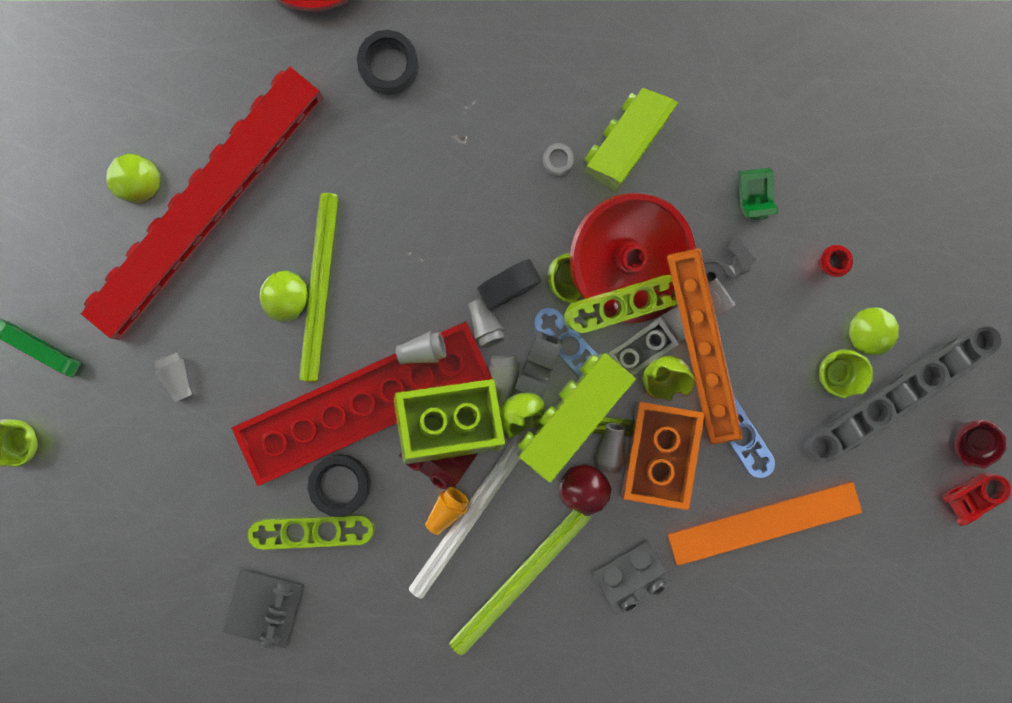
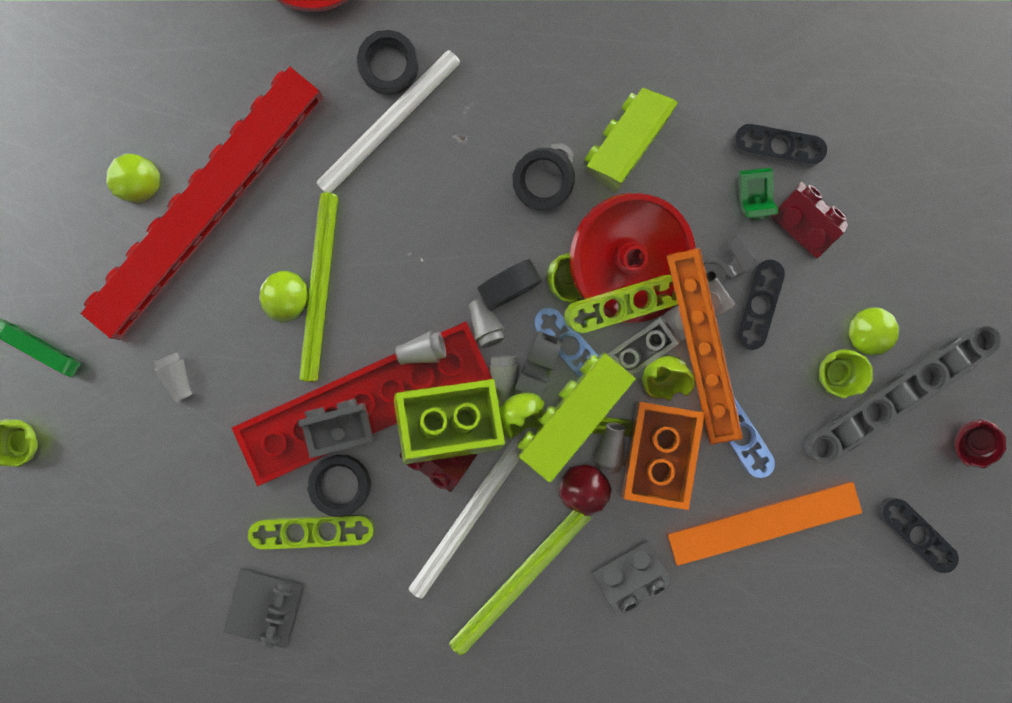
light orange cone [425,487,469,535] -> none
red cone [818,245,853,277] -> none
red piece [942,473,1011,526] -> none
none -> dark grey bracket [298,399,375,458]
none -> white axle [317,50,460,193]
none -> black tyre [512,148,575,210]
none -> black beam [733,124,827,167]
none -> black beam [735,259,785,350]
none -> dark red bracket [770,182,848,259]
none -> black beam [878,498,959,573]

